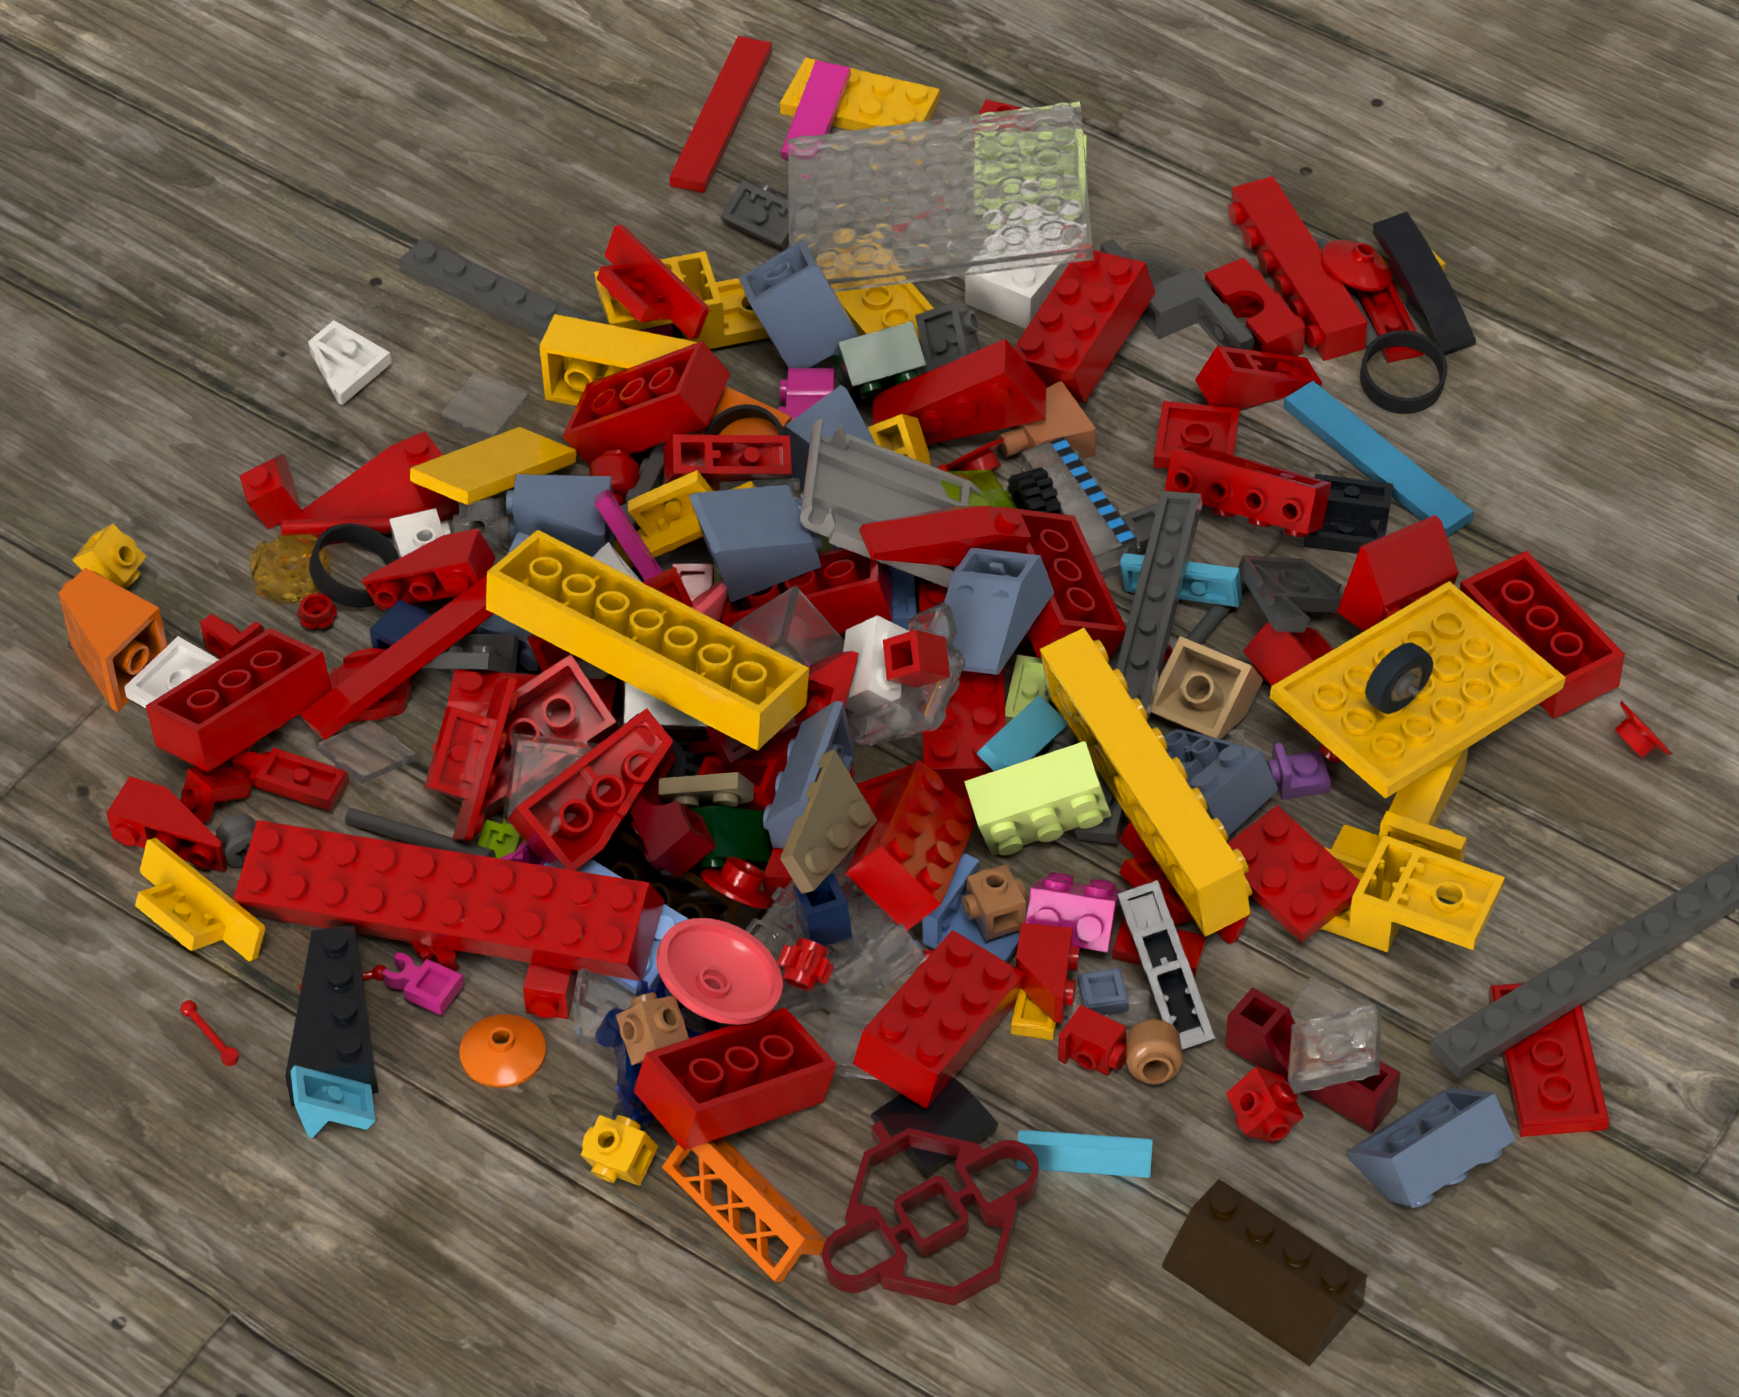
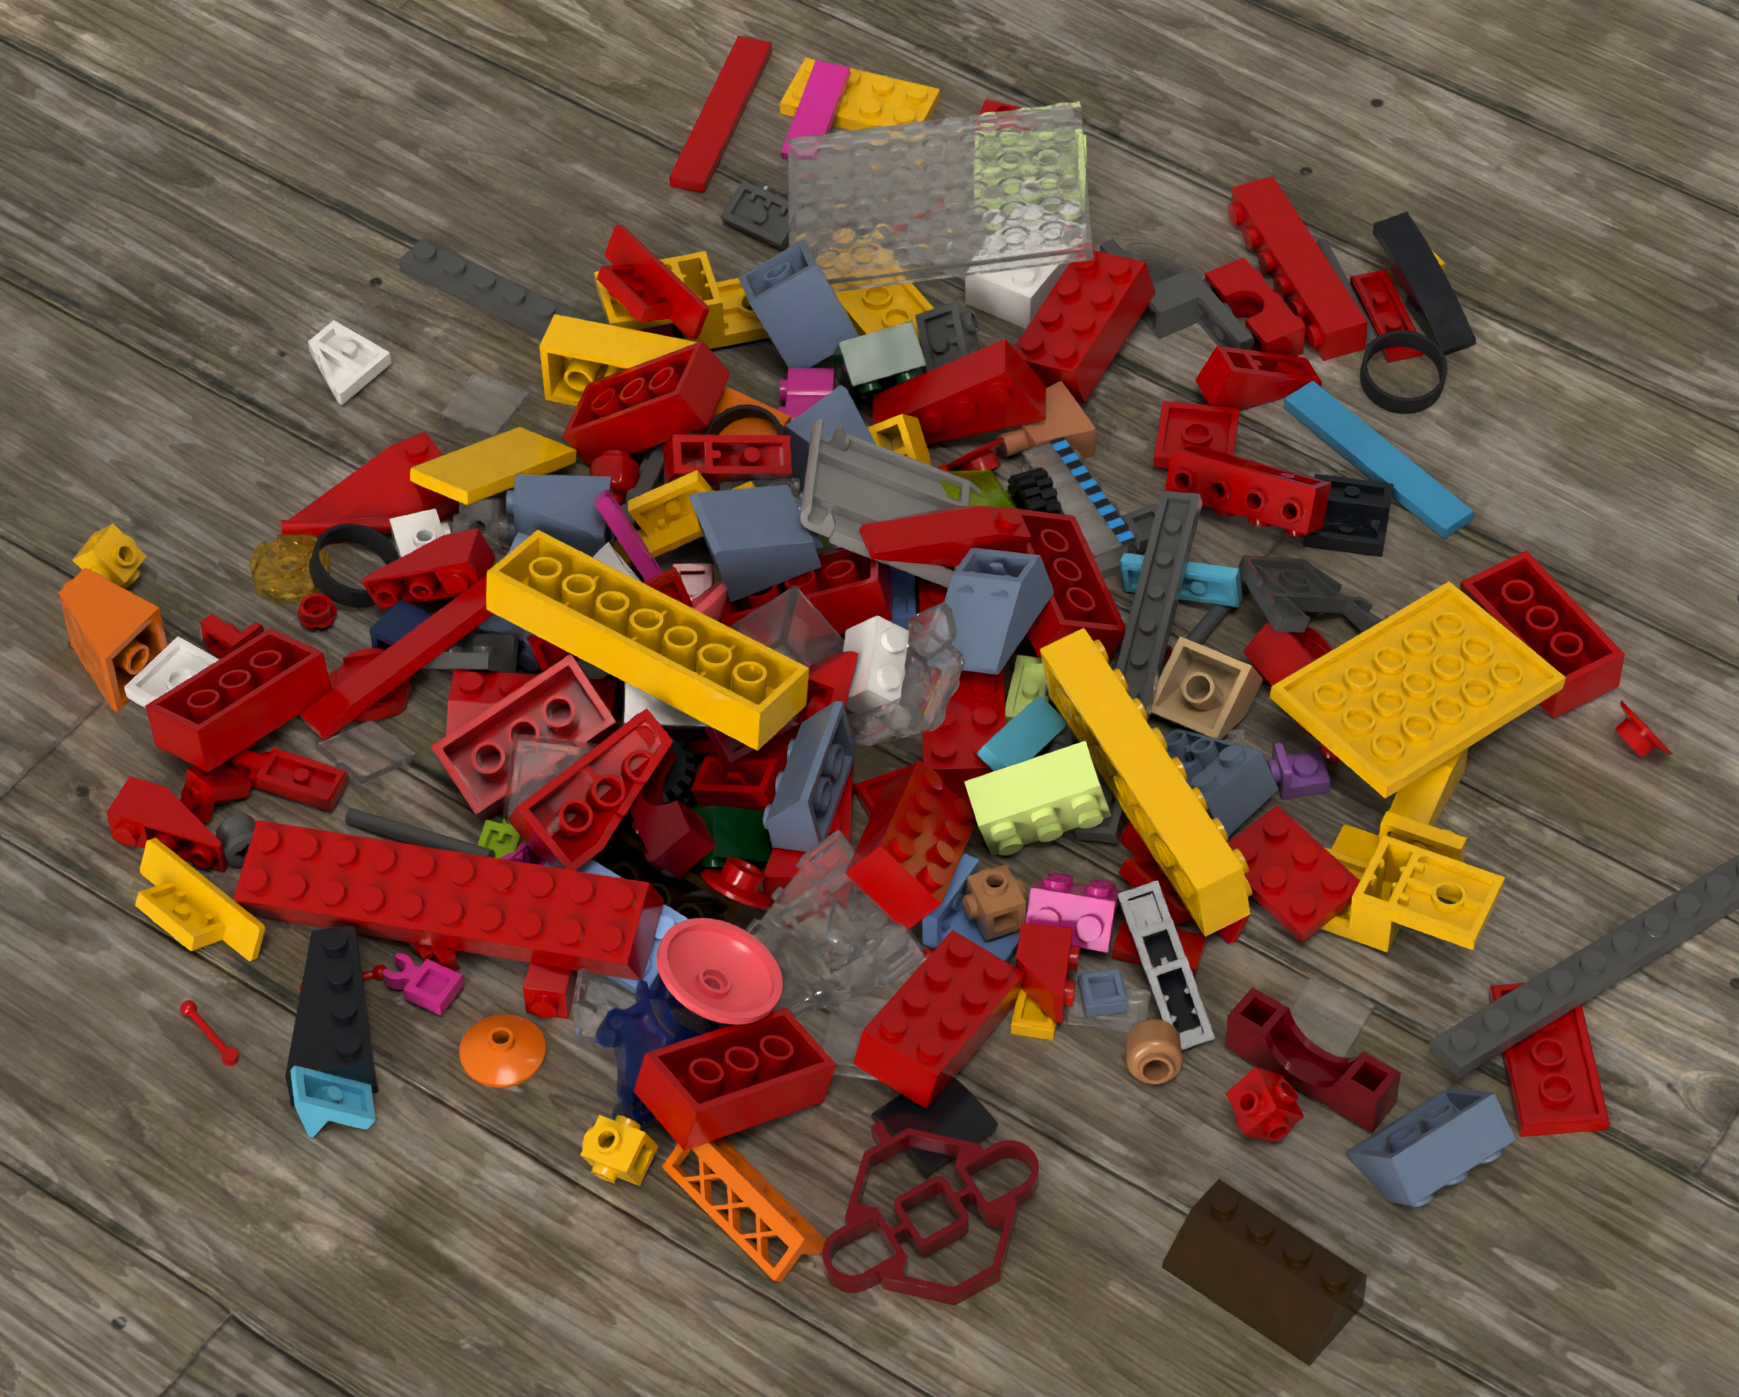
red slope [239,454,303,529] -> none
red bracket [424,677,518,842] -> none
medium nougat brick [616,992,689,1065] -> none
dark tan wing [658,772,754,808] -> none
red gear [777,938,834,992] -> none
dark tan wing [780,750,877,894] -> none
dark blue brick [793,873,852,946] -> none
red brick [882,630,951,687] -> none
medium azure tile [1017,1130,1153,1178] -> none
red brick [1058,1005,1127,1076] -> none
clear plate [1288,1004,1382,1094] -> none
red dish [1321,239,1393,292] -> none
red slope [1337,515,1459,632] -> none
black wheel [1365,642,1434,714] -> none

